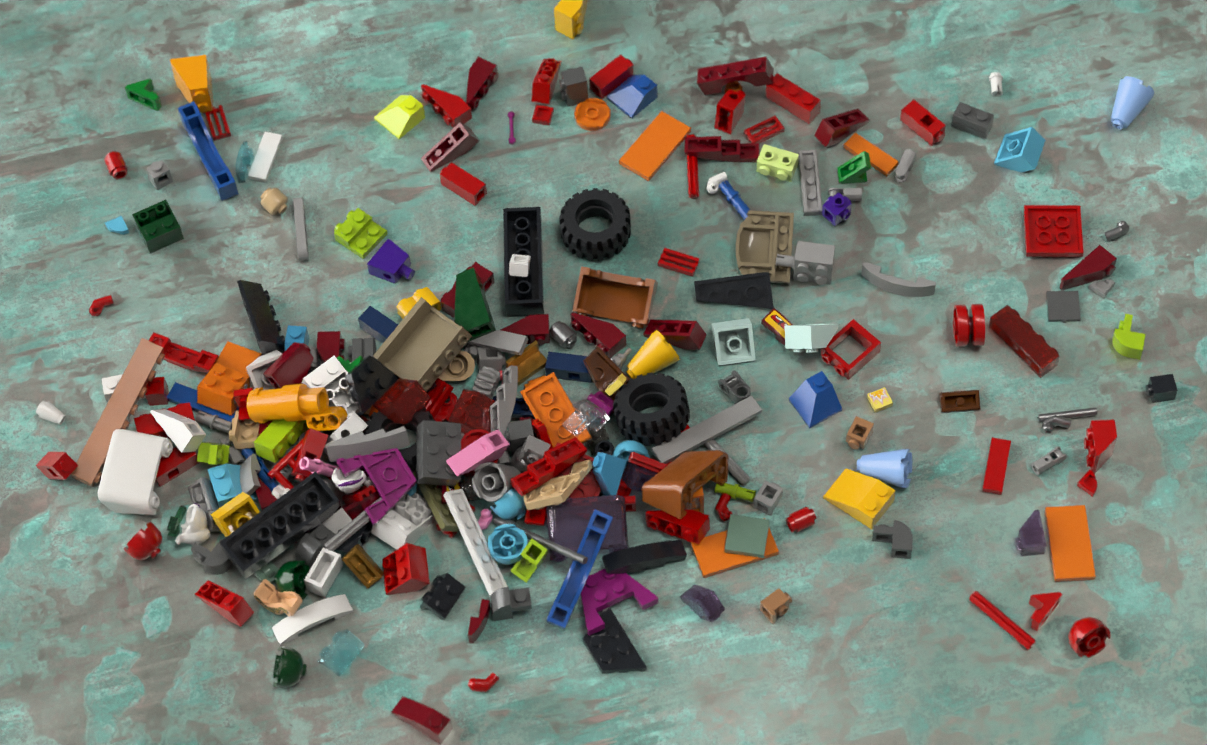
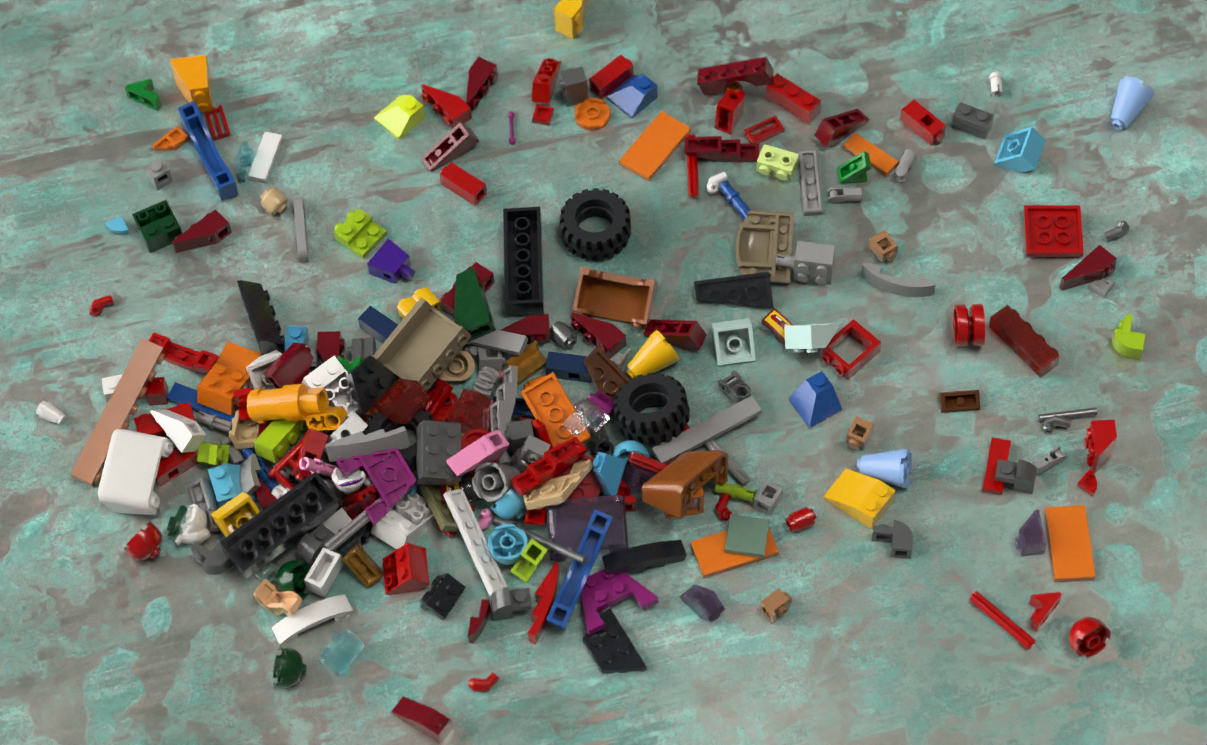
red brick [36,452,79,480] -> none
red brick [104,151,128,179] -> none
red slope [195,580,254,627] -> none
white slope [509,254,531,277] -> none
light yellow tile [605,374,626,396] -> none
red slope [645,509,710,545] -> none
red tile [658,248,699,277] -> none
dark purple brick [822,192,852,226] -> none
light yellow tile [867,387,893,413] -> none
dark grey piece [1046,289,1081,323] -> none
black brick [1146,374,1178,403] -> none
none -> orange tile [152,126,190,151]
none -> dark red slope [172,209,232,253]
none -> red slope [528,562,560,644]
none -> medium nougat brick [869,230,898,262]
none -> dark grey brick [995,459,1036,494]

